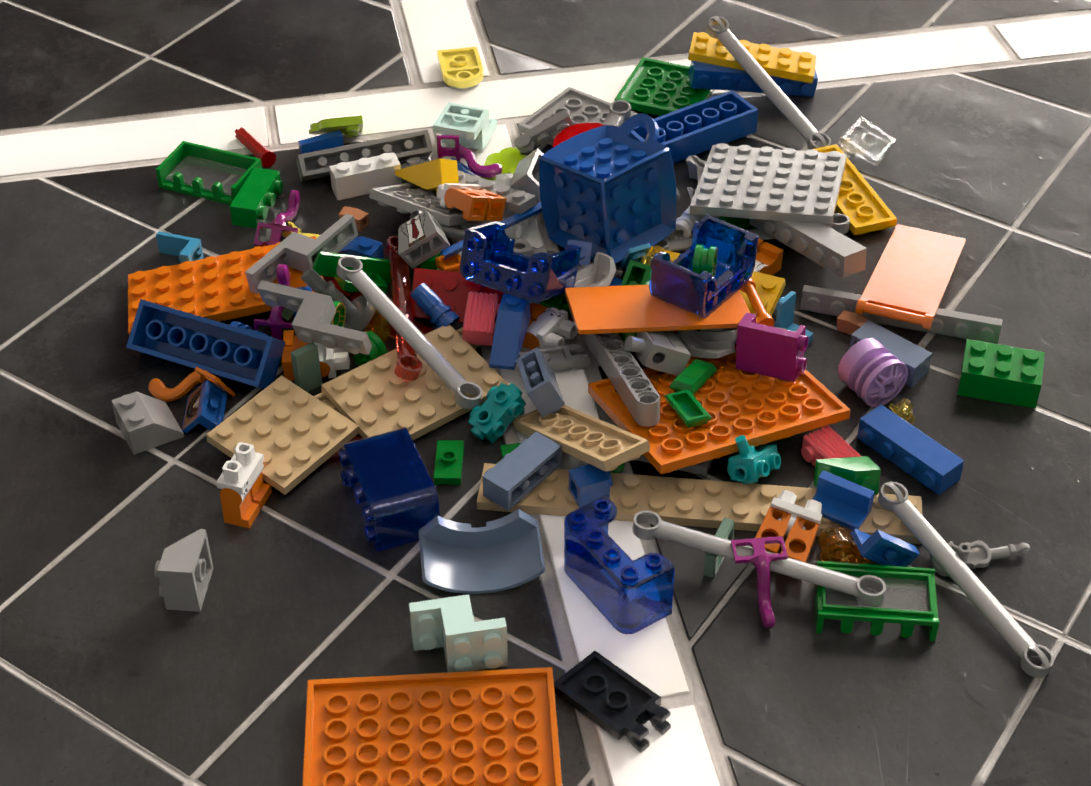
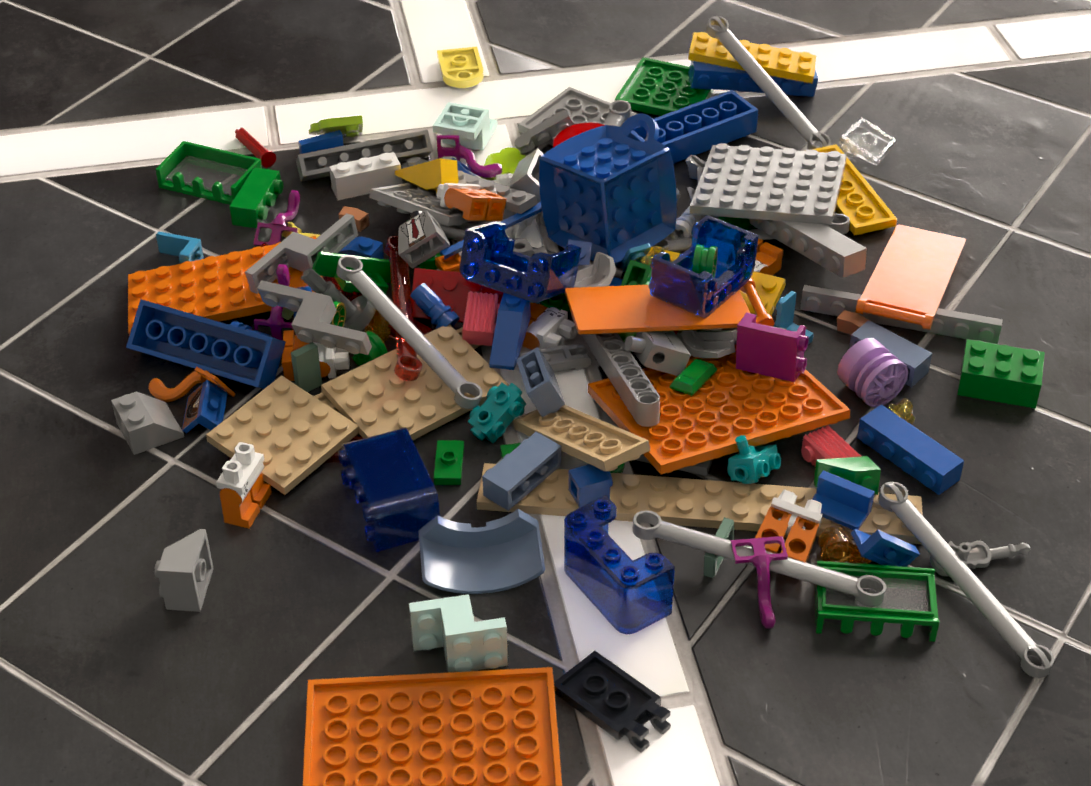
green tile [664,389,711,428] -> none

